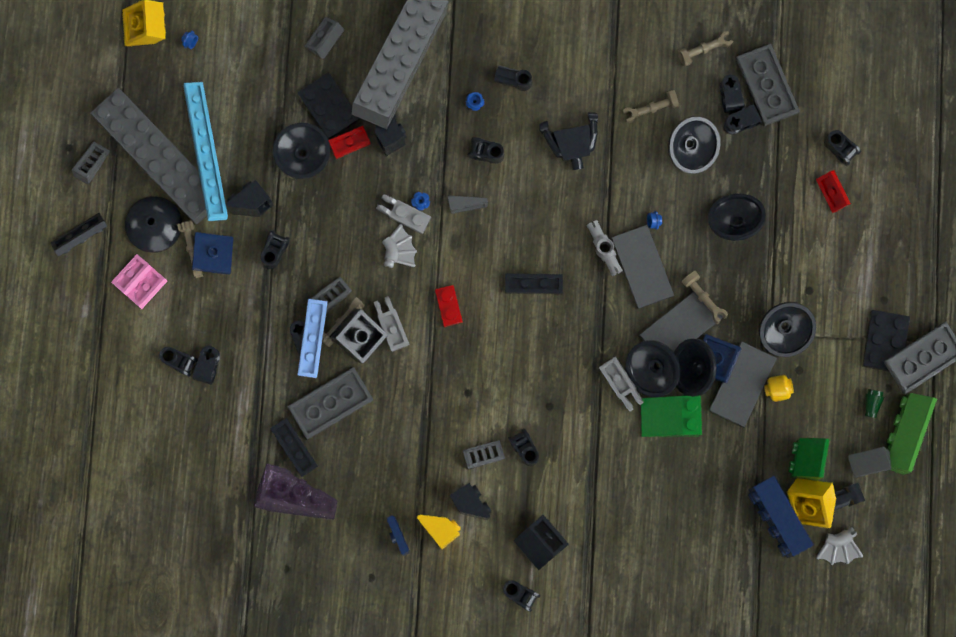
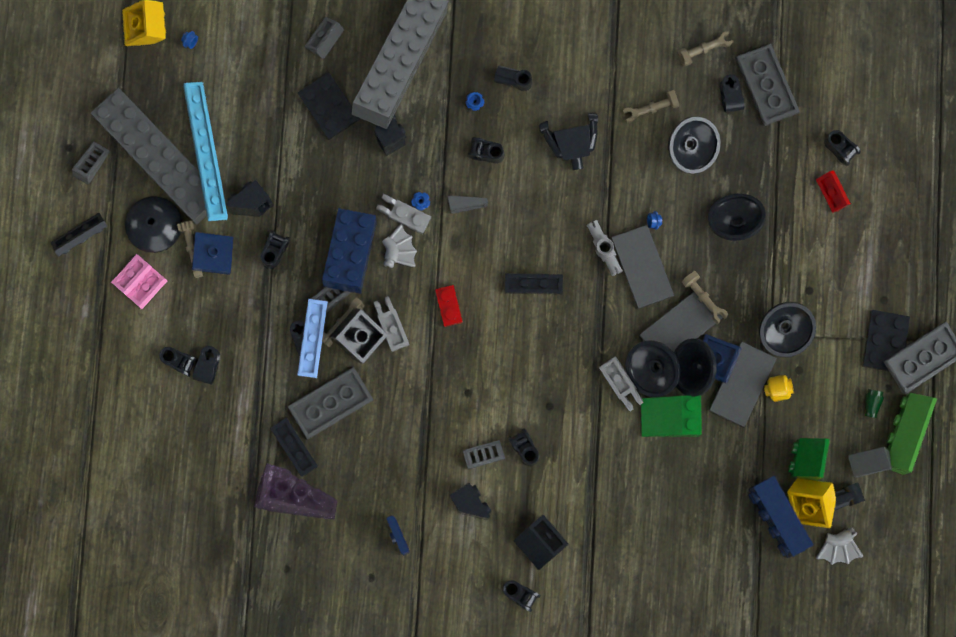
black dish [273,123,330,179] -> none
red plate [328,126,371,159] -> none
yellow slope [417,515,460,549] -> none
black piece [723,105,762,135] -> none
none -> dark blue brick [322,208,377,294]

